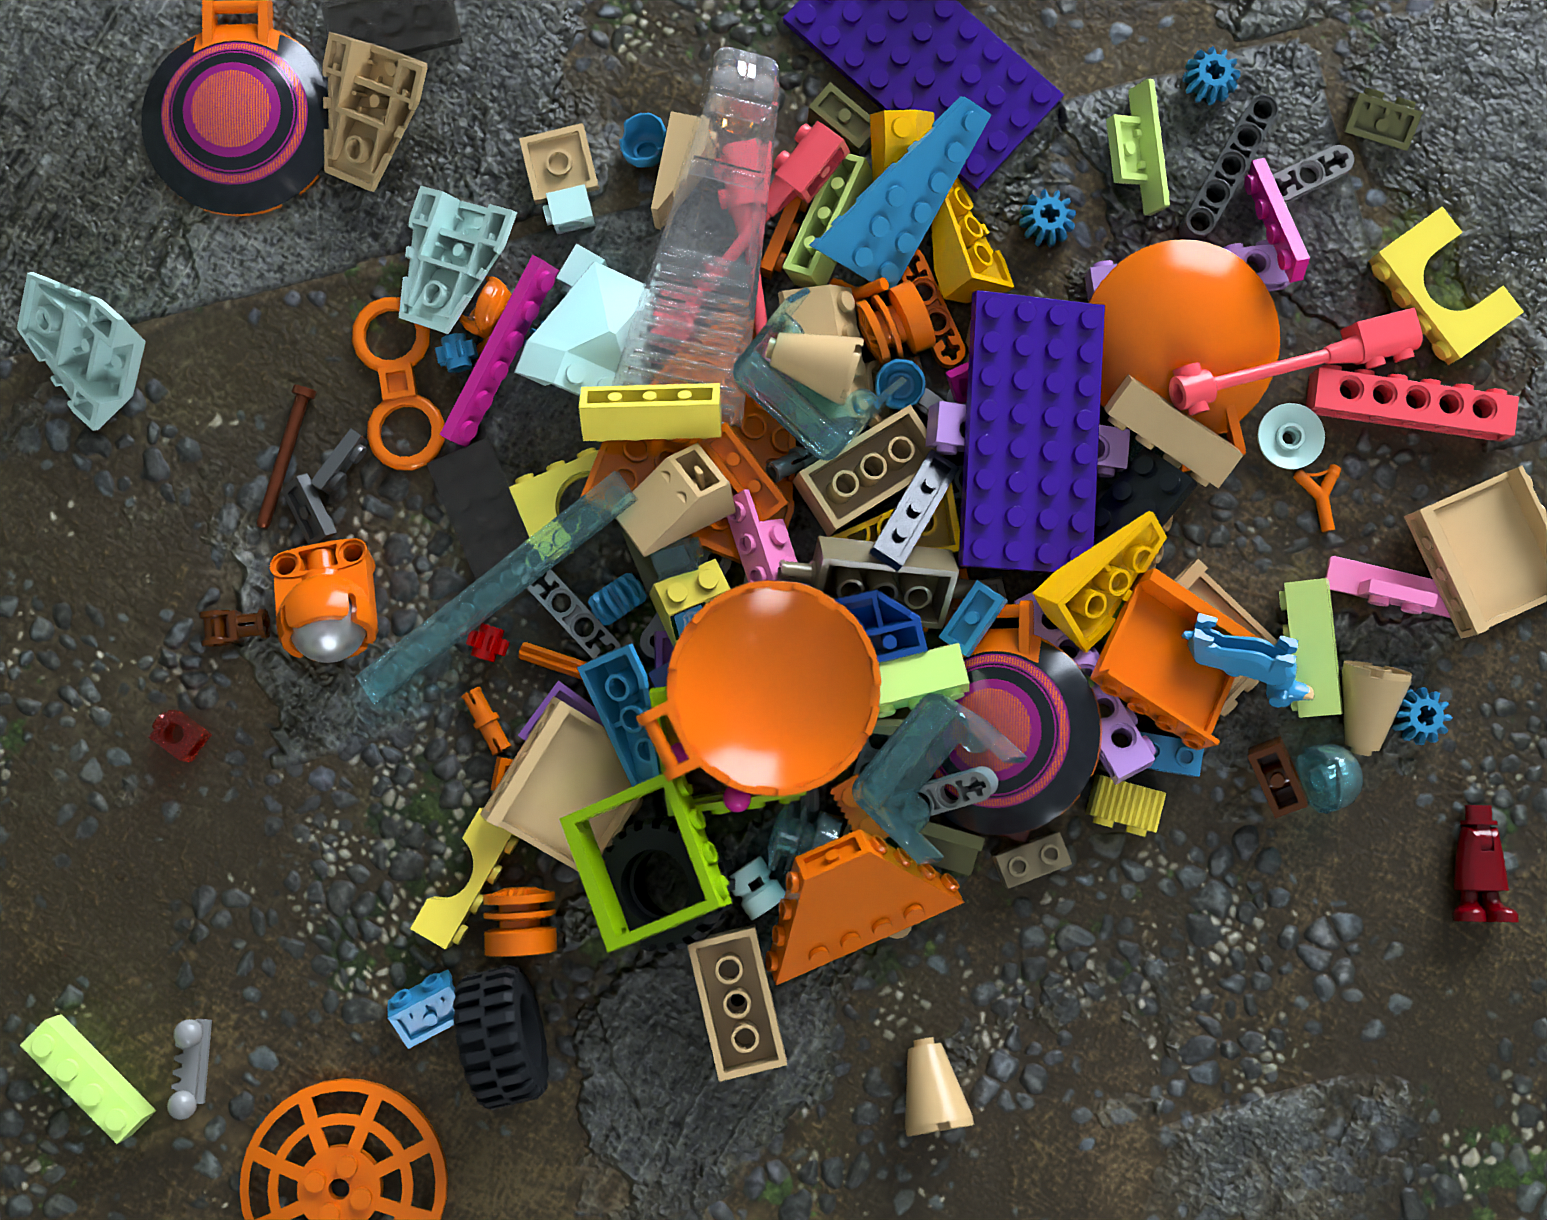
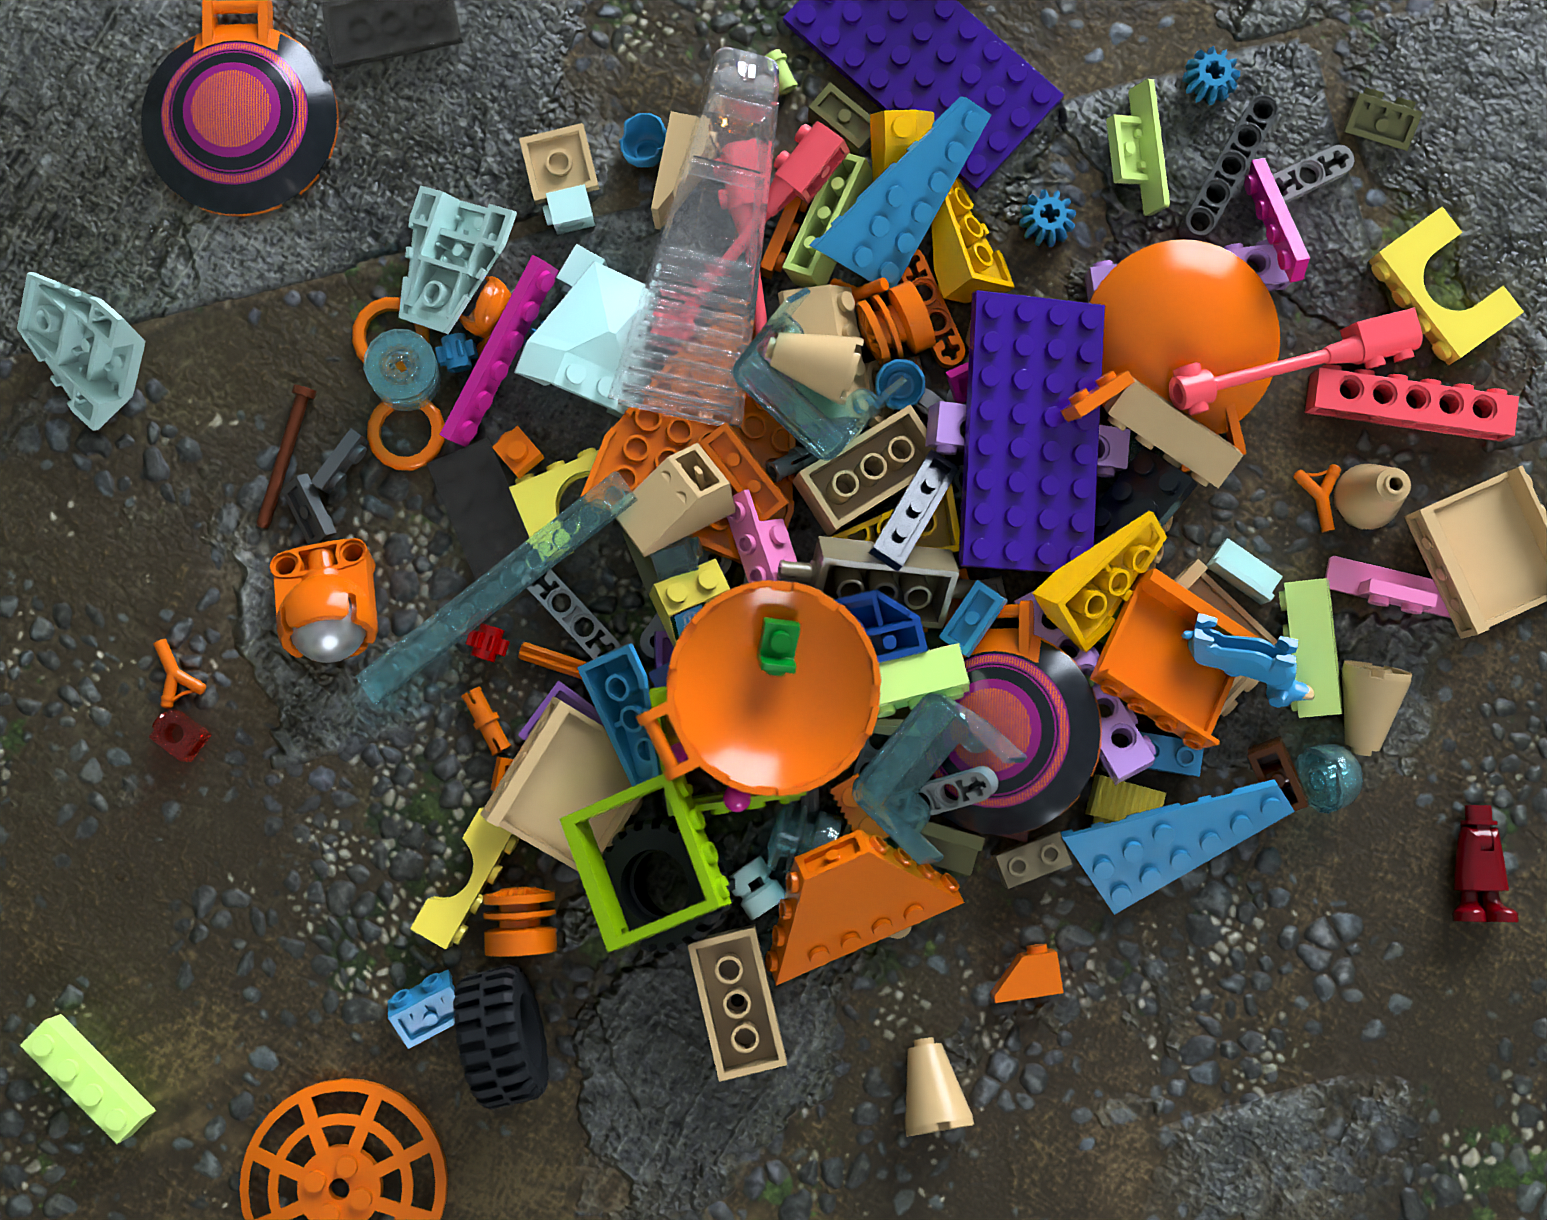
light grey gear [167,1019,212,1120] -> none
reddish brown connector [199,609,271,647] -> none
tan wedge [323,32,428,192] -> none
light yellow brick [579,383,722,442] -> none
dark azure gear [588,573,647,625] -> none
light aqua dish [1257,403,1325,470] -> none
dark azure gear [1393,687,1453,745] -> none
none -> orange piece [153,639,206,709]
none -> clear light blue wheel [364,329,441,411]
none -> orange bracket [492,425,545,479]
none -> green bracket [756,617,801,676]
none -> yellowish green pin [763,49,798,95]
none -> orange slope [990,944,1064,1003]
none -> dark azure wing [1060,779,1294,915]
none -> orange plate [1061,370,1135,422]
none -> light aqua panel [1206,538,1283,605]
none -> tan cone [1334,464,1411,530]

